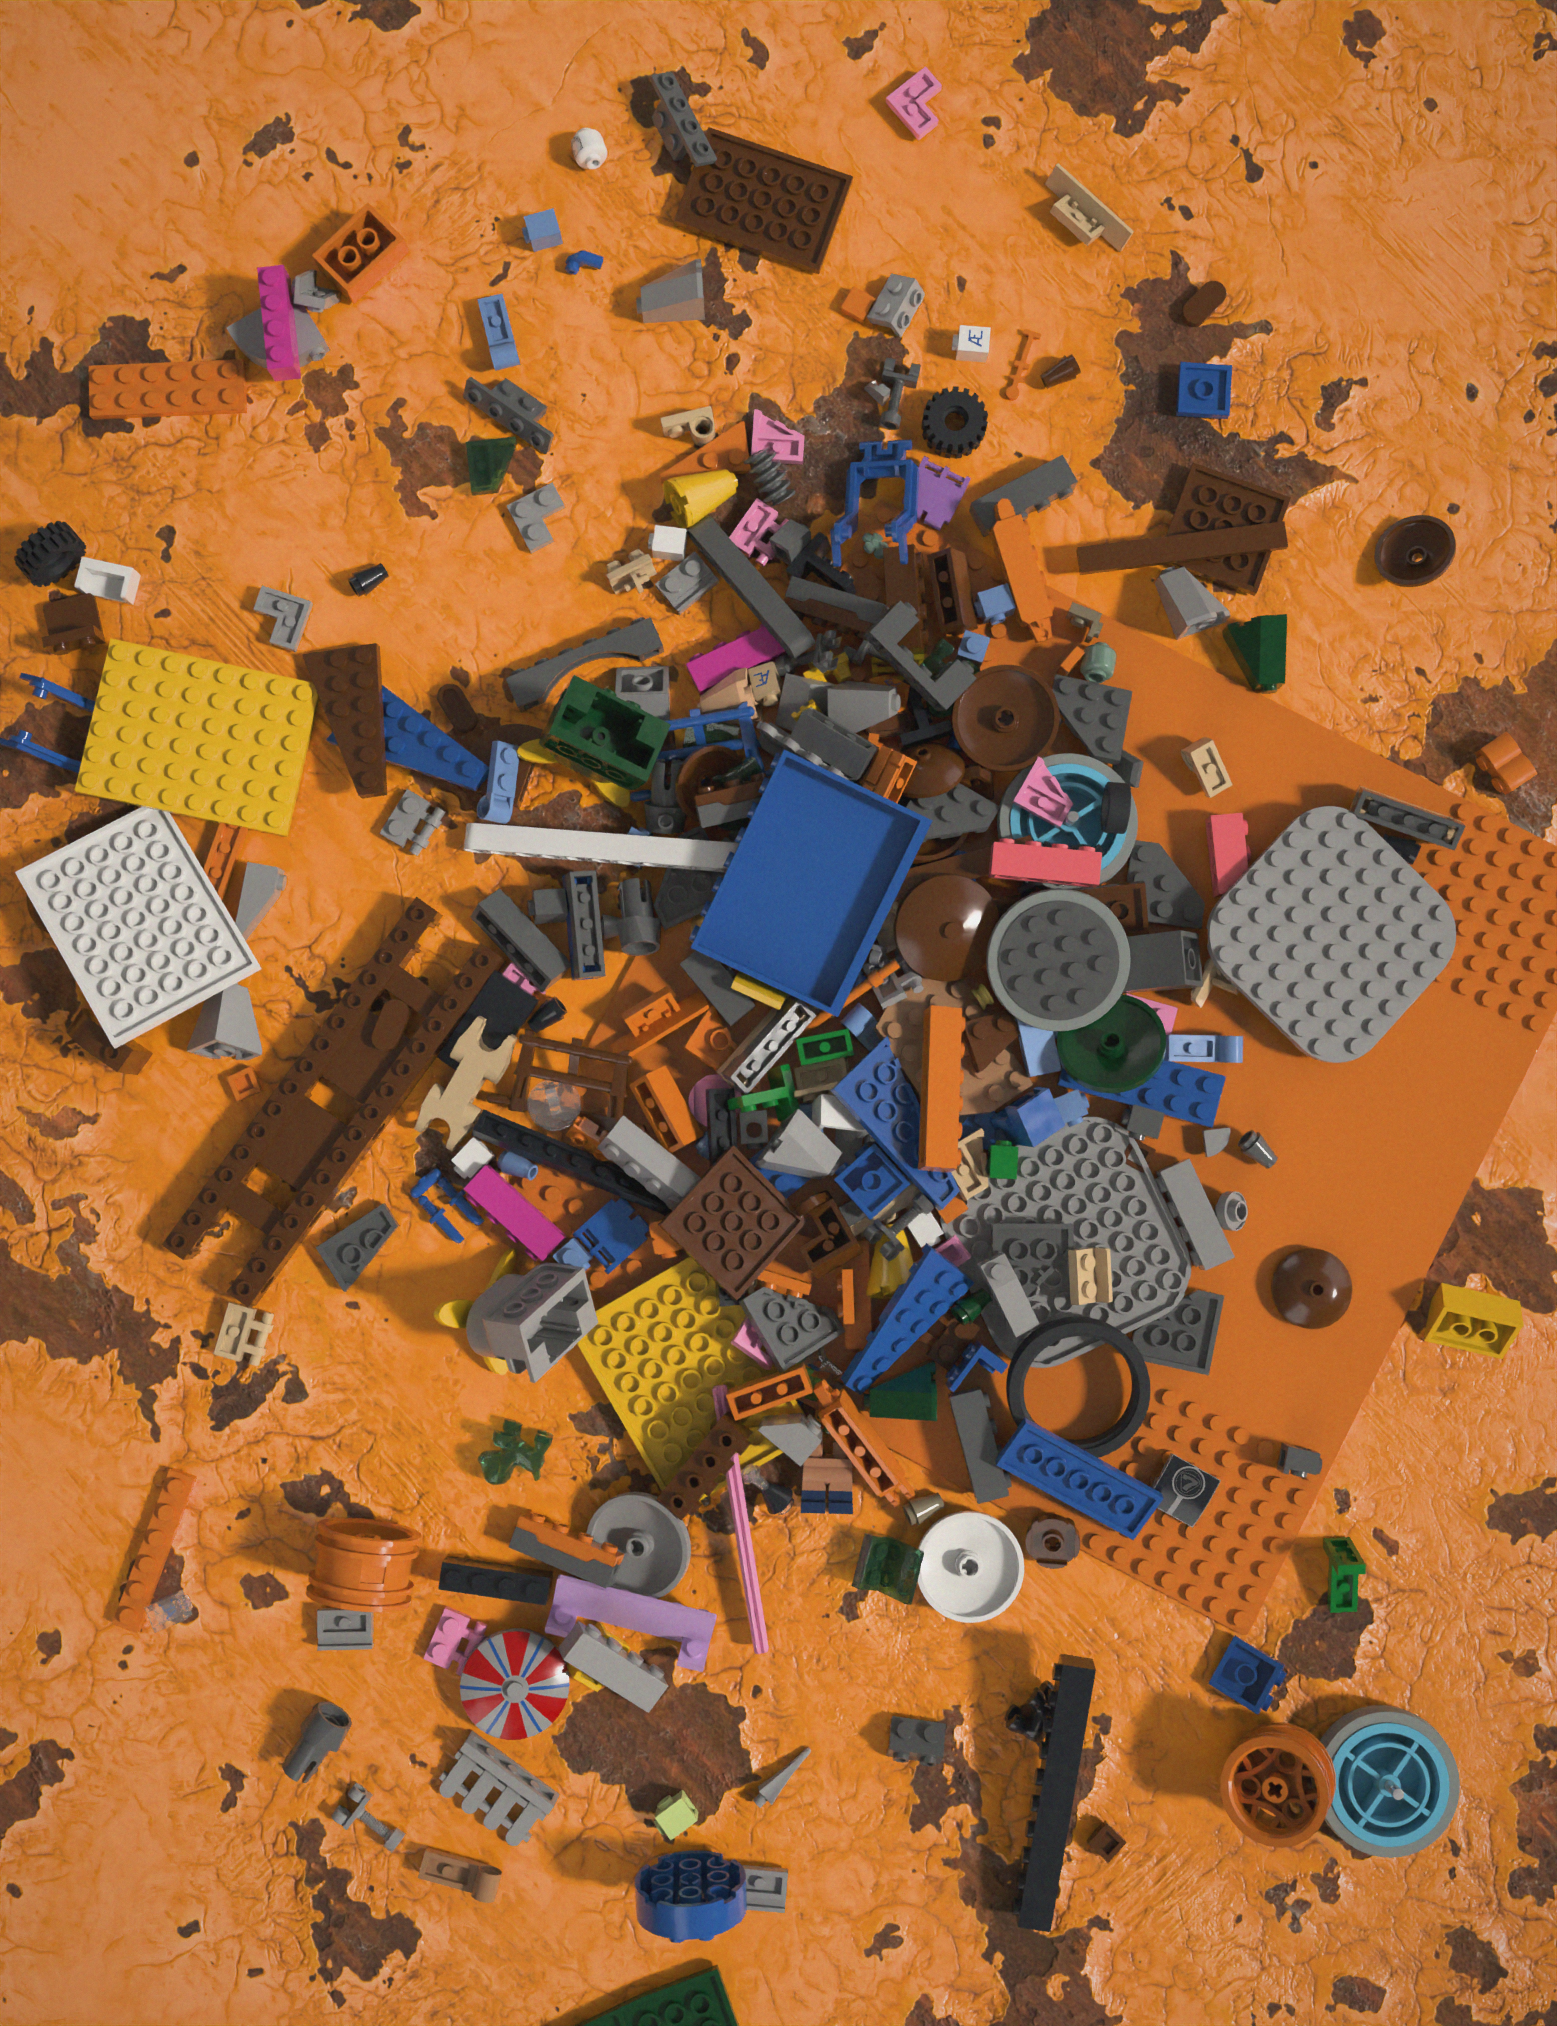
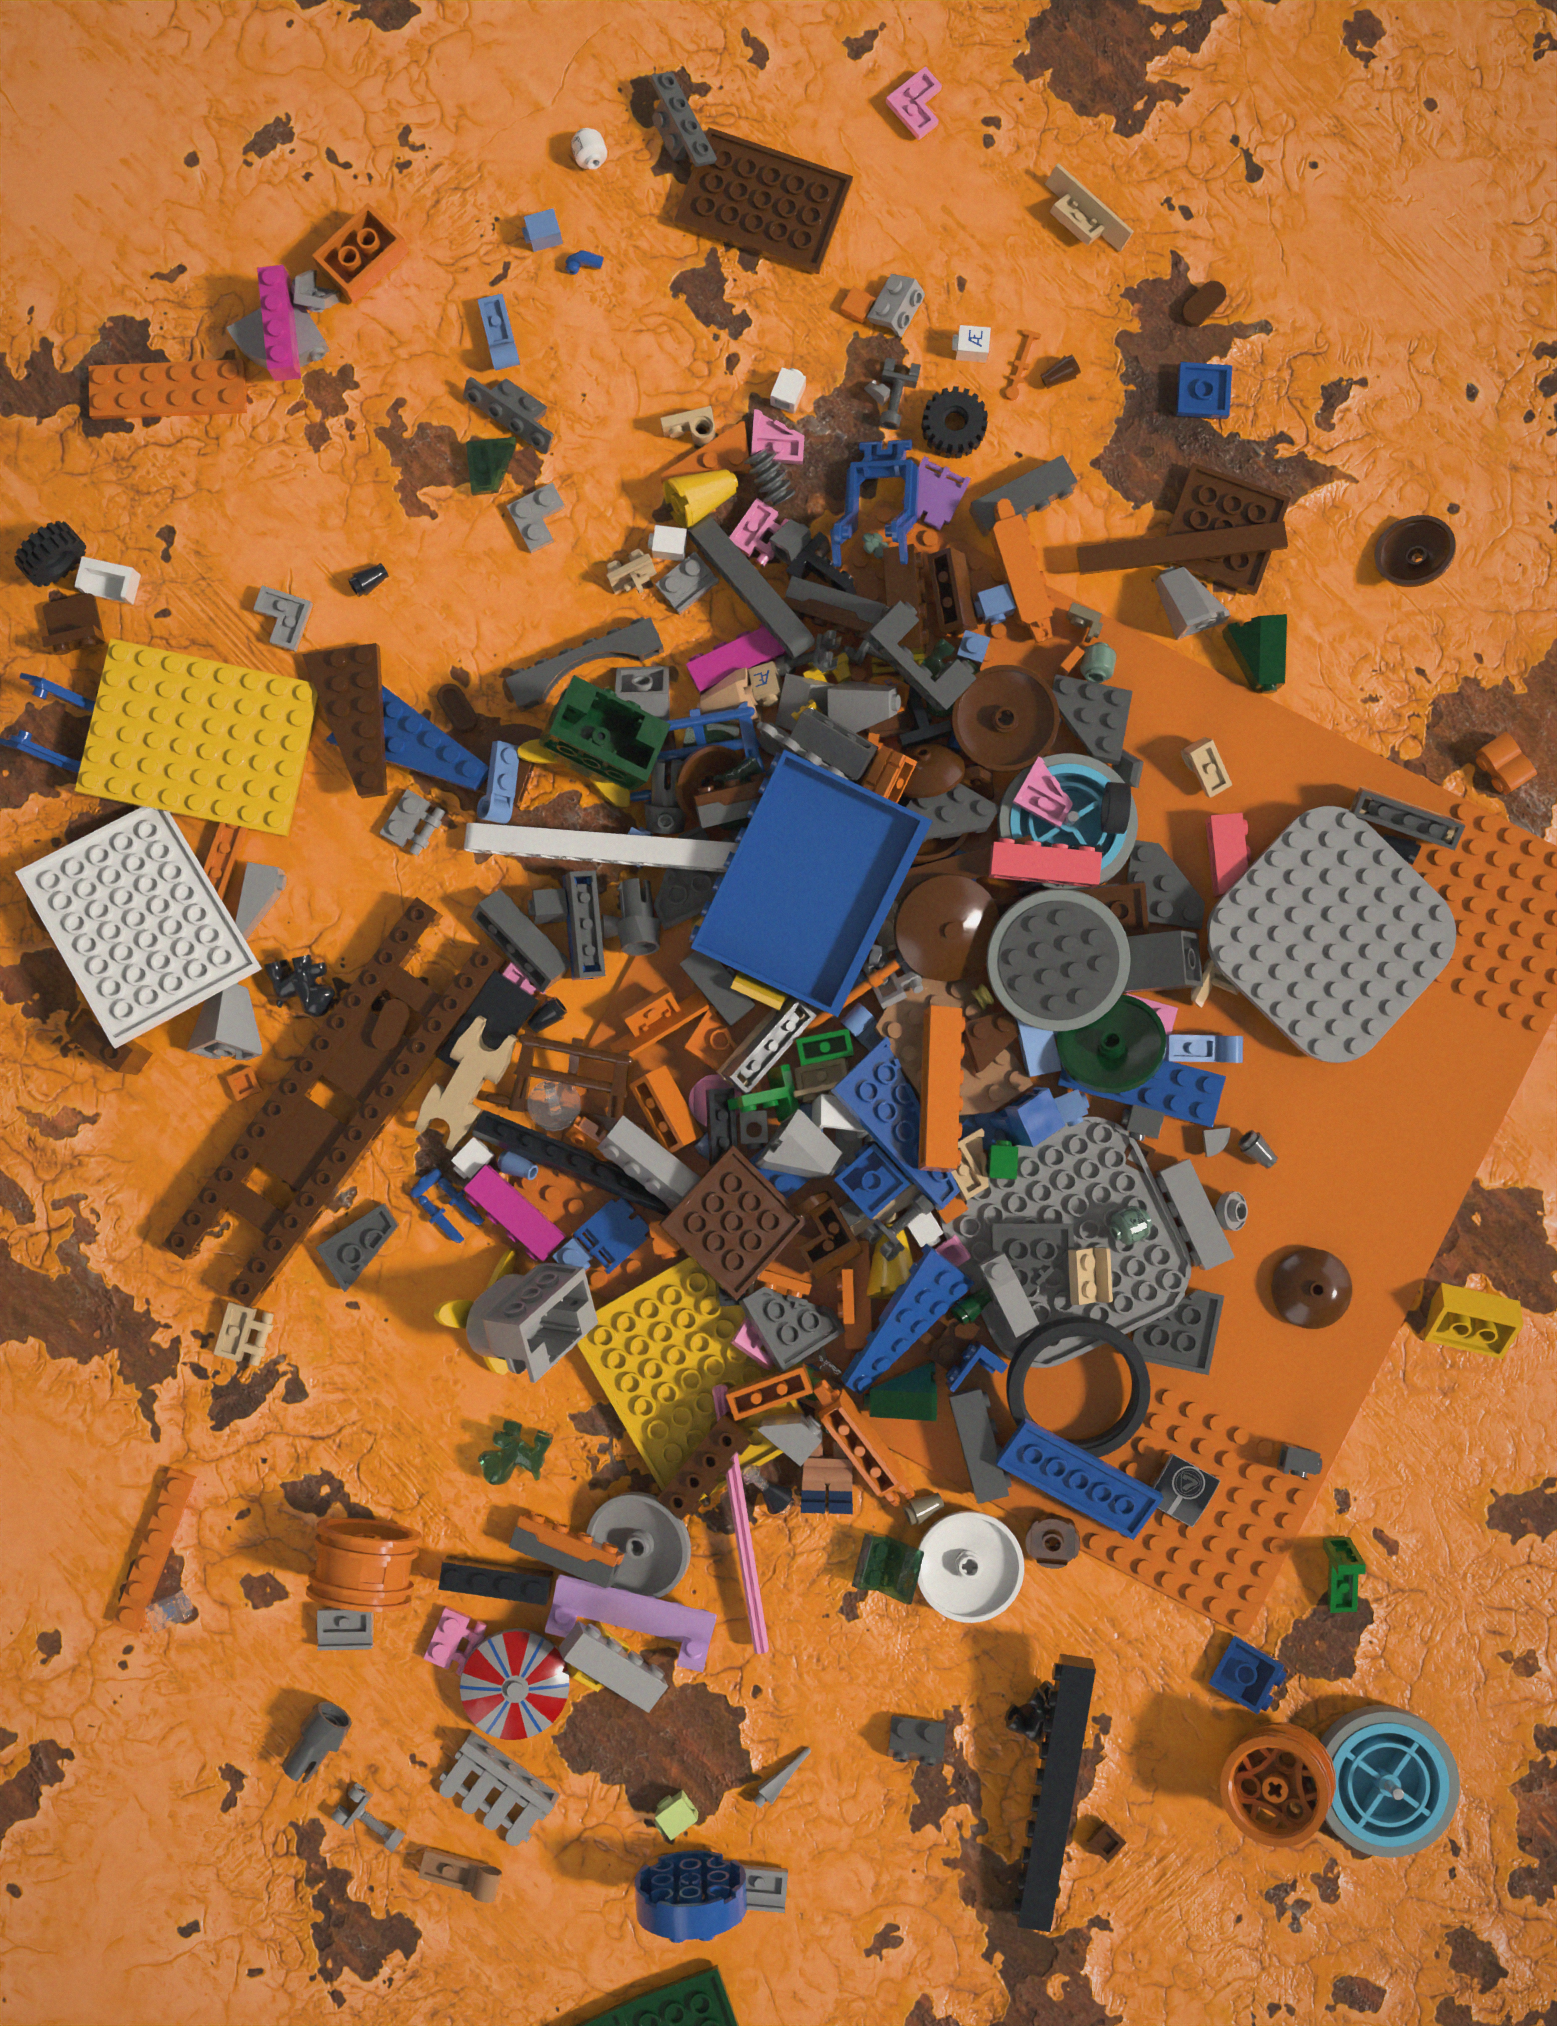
light grey slope [636,259,705,323] -> none
none -> black animal [264,954,335,1017]
none -> white brick [770,367,806,414]
none -> sand green head [1109,1205,1152,1245]

